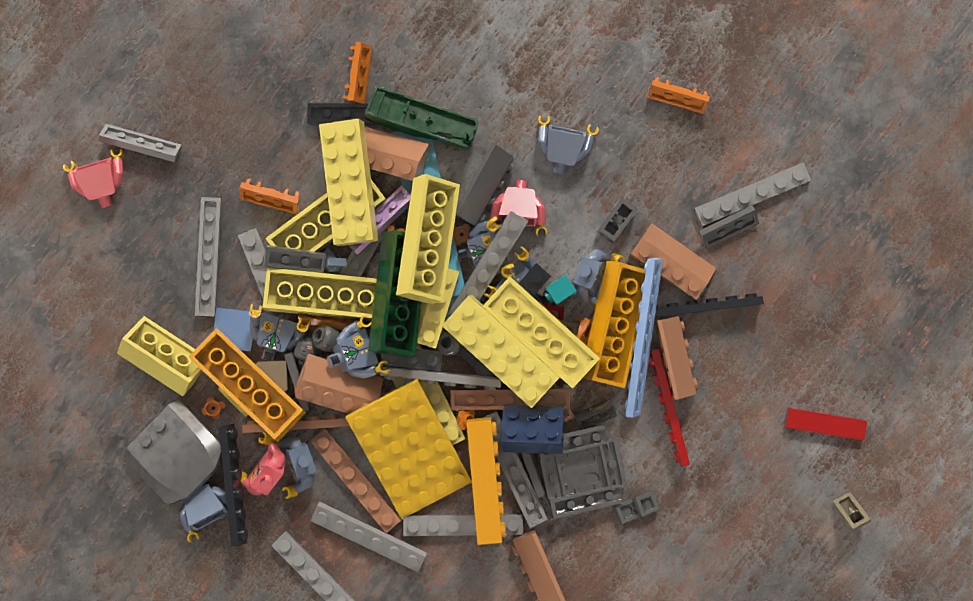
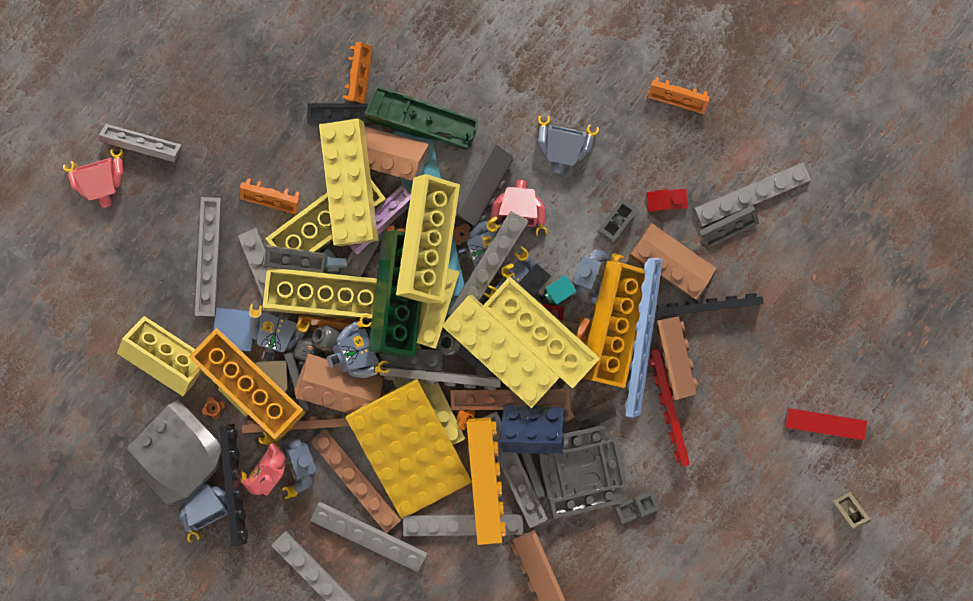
none -> red slope [646,188,688,212]

